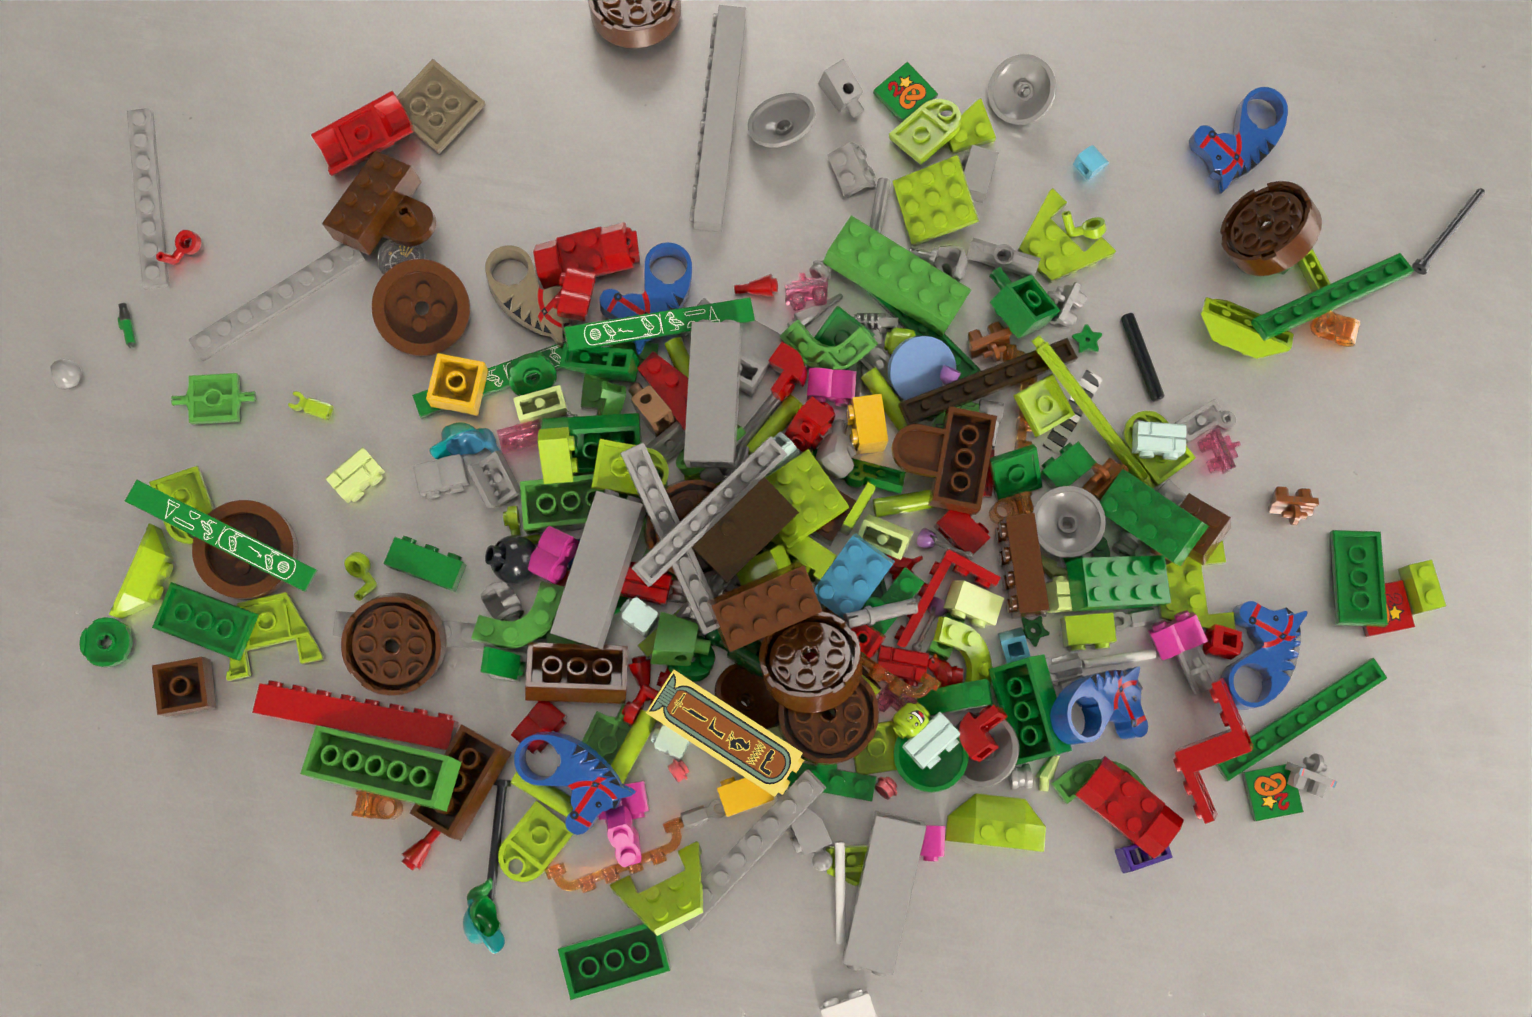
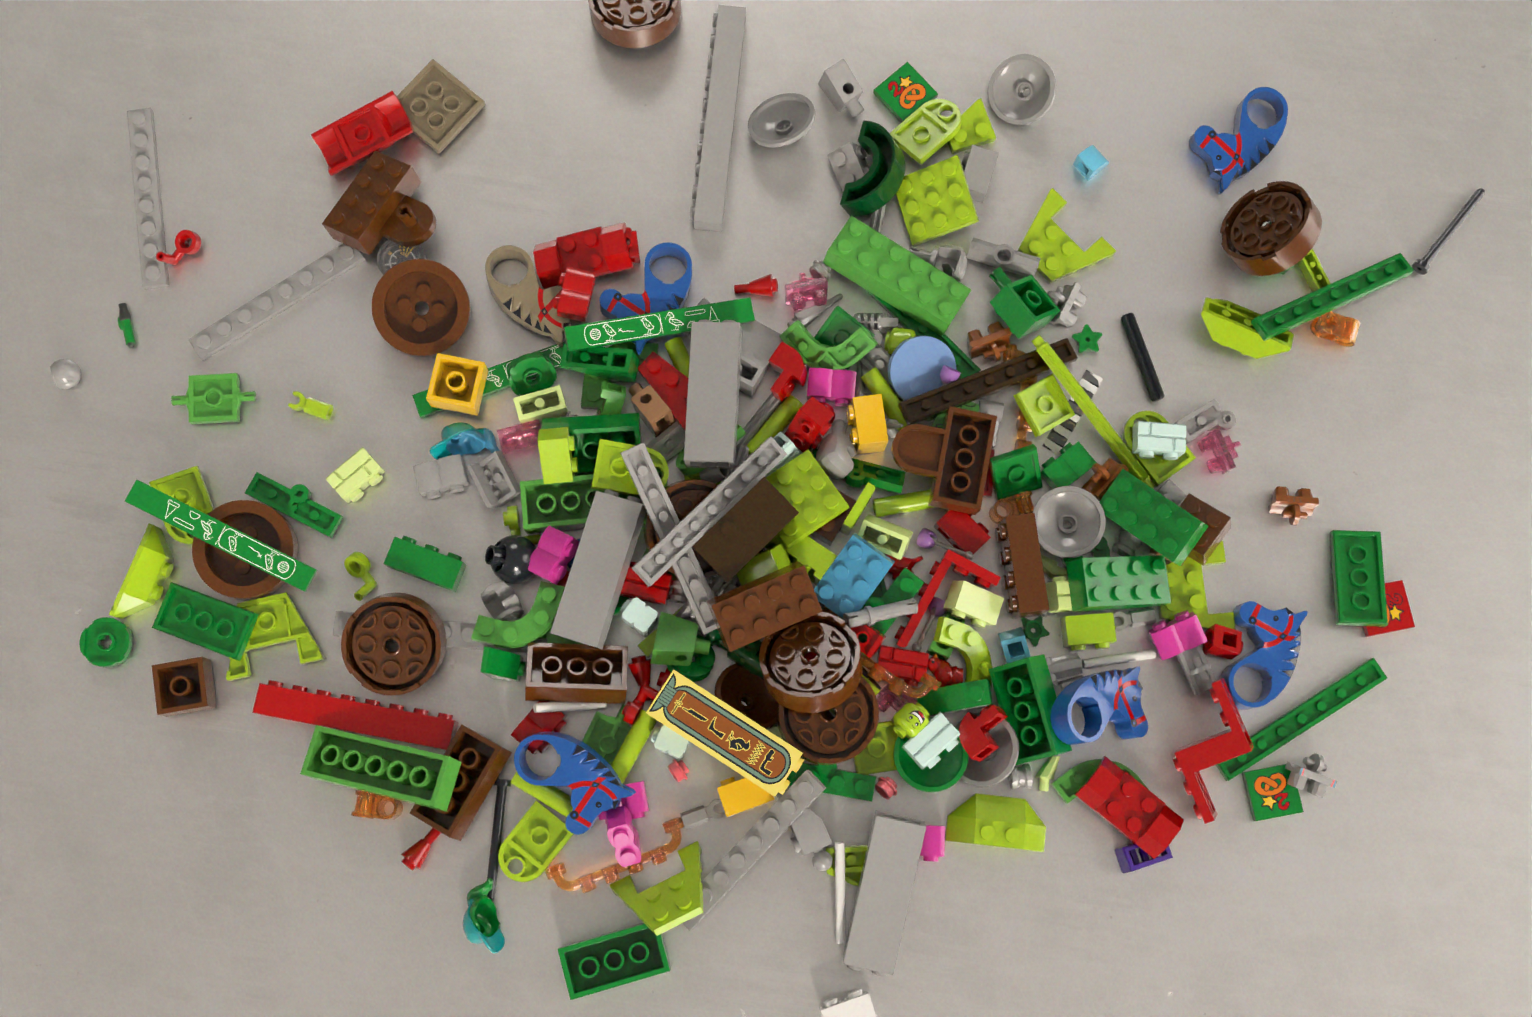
lime plate [1061,211,1107,239] -> none
lime brick [1398,559,1446,615] -> none
none -> green hinge [245,472,343,538]
none -> white bar [533,702,607,713]
none -> dark green brick [840,120,905,217]
none -> light grey bar [885,419,903,438]

